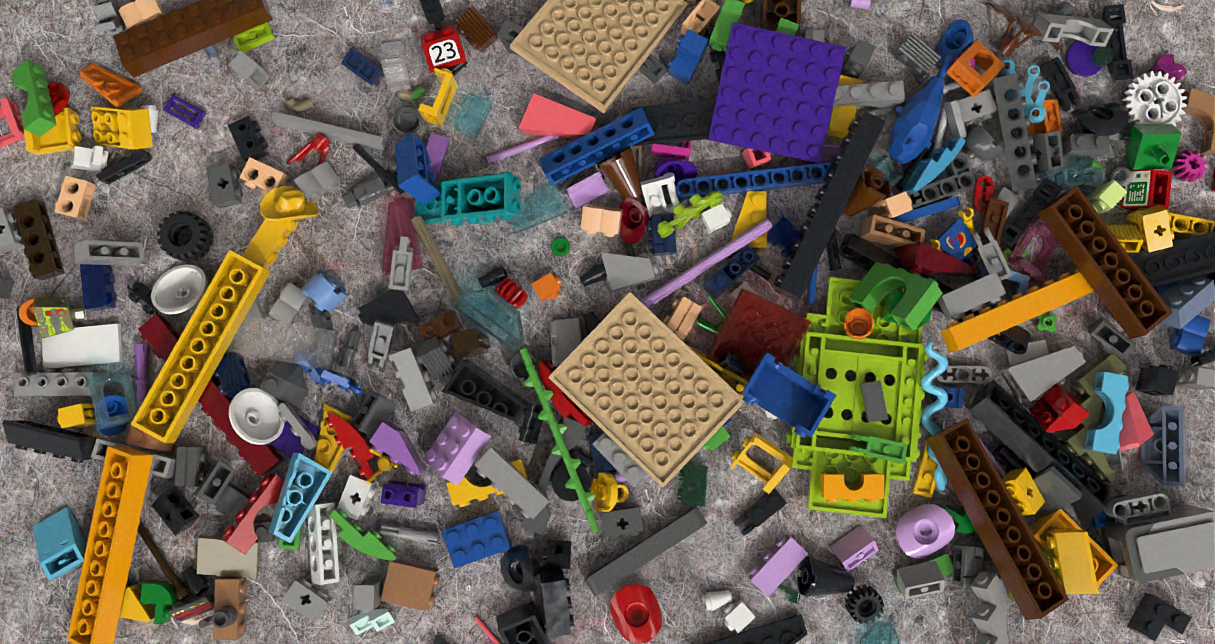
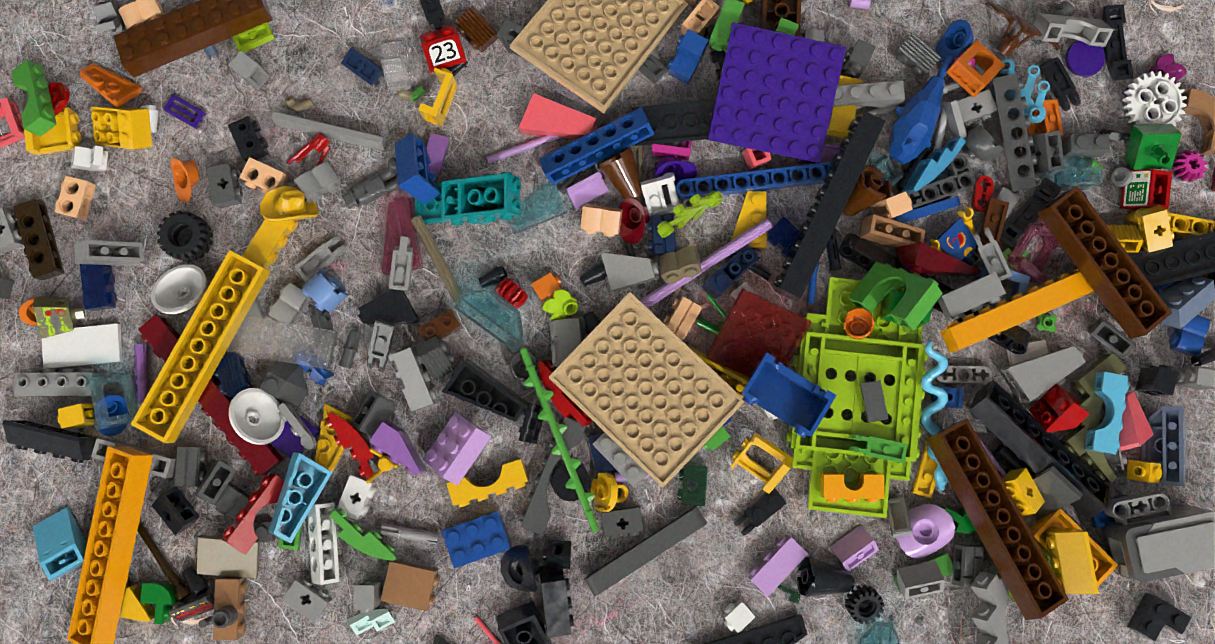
black axle [16,306,37,376] -> none
black hinge [96,148,152,185] -> none
nougat slope [126,425,176,452] -> none
black hinge [127,282,159,315] -> none
blue hinge [316,365,364,395] -> none
black bar [353,144,405,194] -> none
dark purple hips [380,480,427,508] -> none
dark grey hair [391,106,422,135] -> none
clear light blue brick [452,93,492,139] -> none
dark brown brick [452,328,491,358] -> none
light grey brick [475,447,550,519] -> none
green tile [551,237,570,257] -> none
black arm [568,450,593,468] -> none
red hat [610,584,662,644] -> none
white brick [700,204,732,234] -> none
white cone [702,590,732,611] -> none
black cone [718,350,747,376] -> none
black hat [1070,102,1129,136] -> none
yellowish green brick [1087,180,1127,214] -> none
clear green tile [1091,47,1113,67] -> none
none -> orange piece [170,158,199,203]
none -> light grey hinge [294,236,348,282]
none -> lime plate [541,289,578,321]
none -> dark tan brick [659,246,702,283]
none -> light grey tile [887,496,913,538]
none -> yellow brick [1126,460,1162,483]

